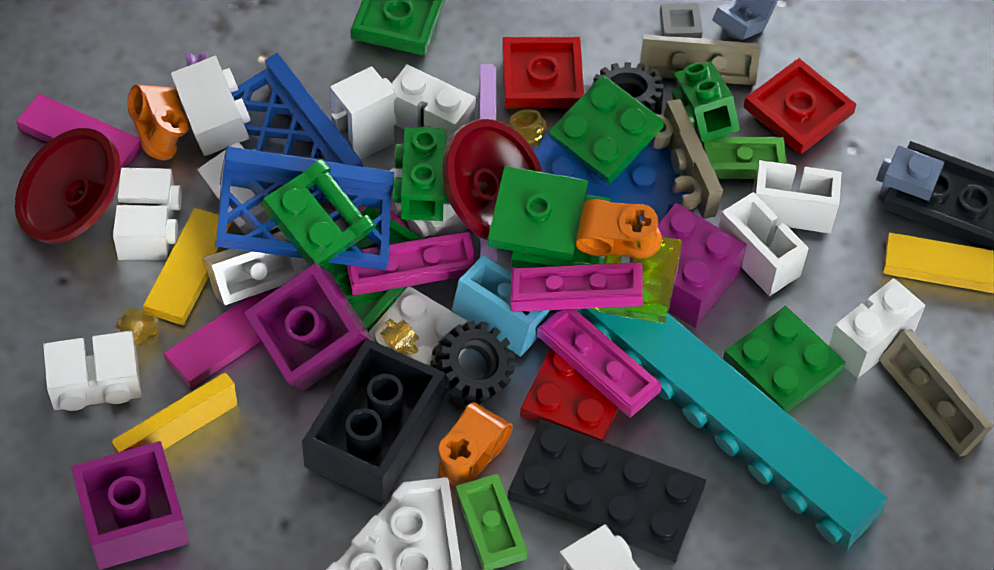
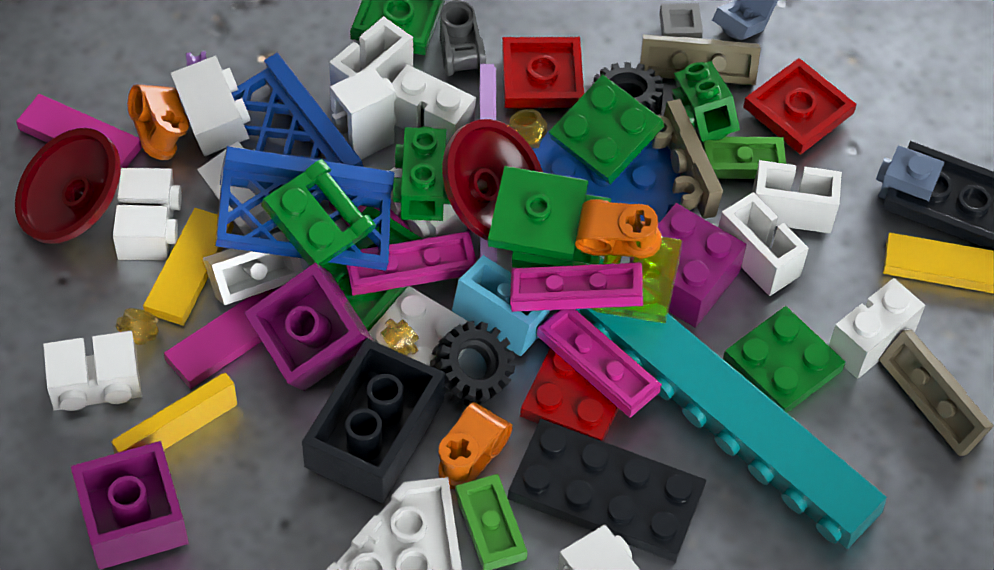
none -> white piece [329,17,413,86]
none -> dark grey piece [440,0,486,76]

